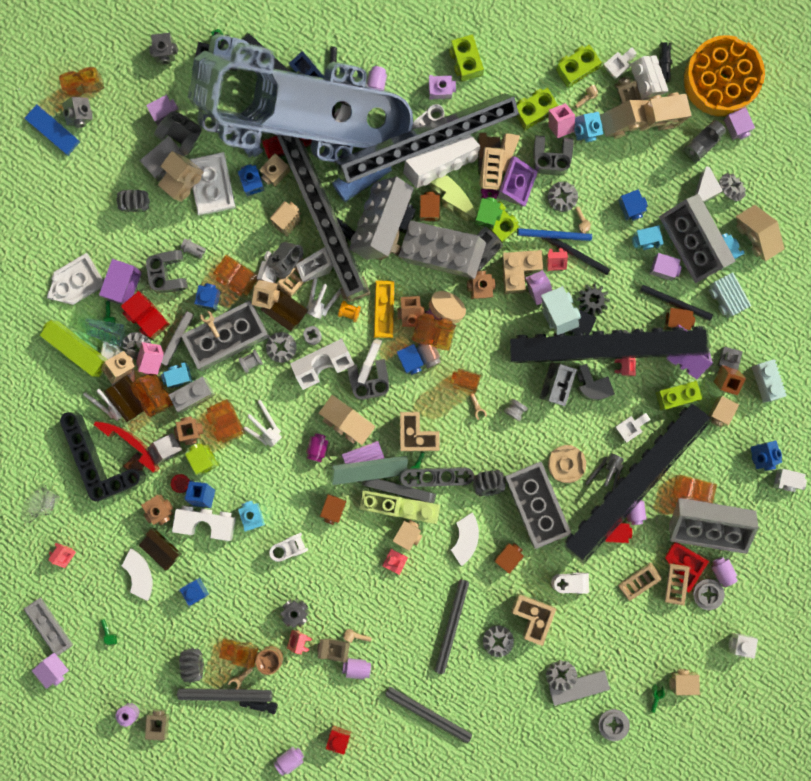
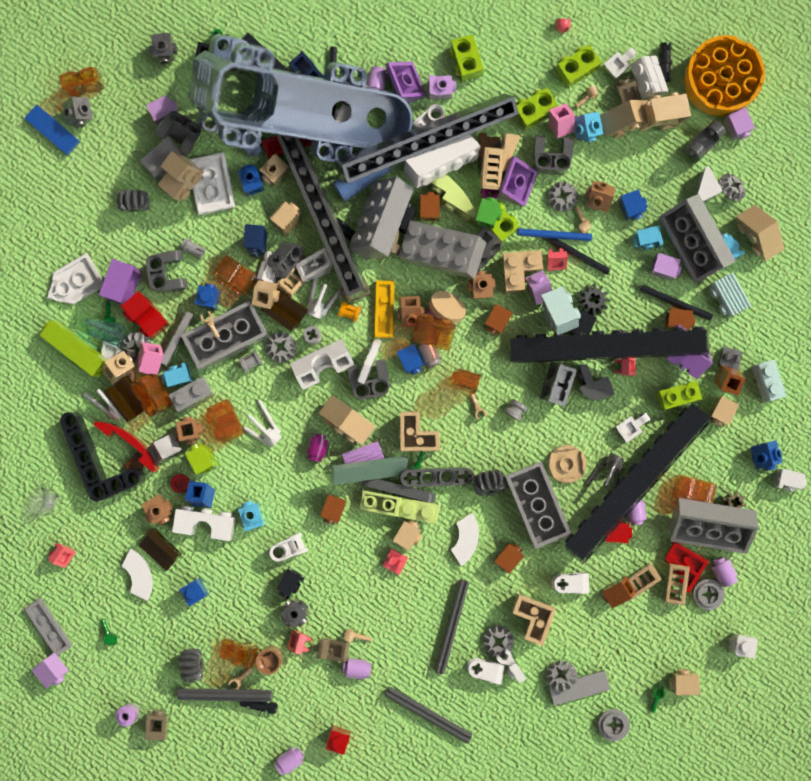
none -> dark blue brick [242,224,267,258]
none -> black brick [276,567,306,599]
none -> medium lavender slope [386,62,427,104]
none -> white piece [467,658,506,684]
none -> dark orange brick [484,304,512,336]
none -> white plate [496,648,526,683]
none -> coral hinge [555,19,571,33]
none -> medium nougat brick [584,181,615,212]
none -> dark orange brick [602,576,636,609]
none -> dark tan gear [721,490,747,508]

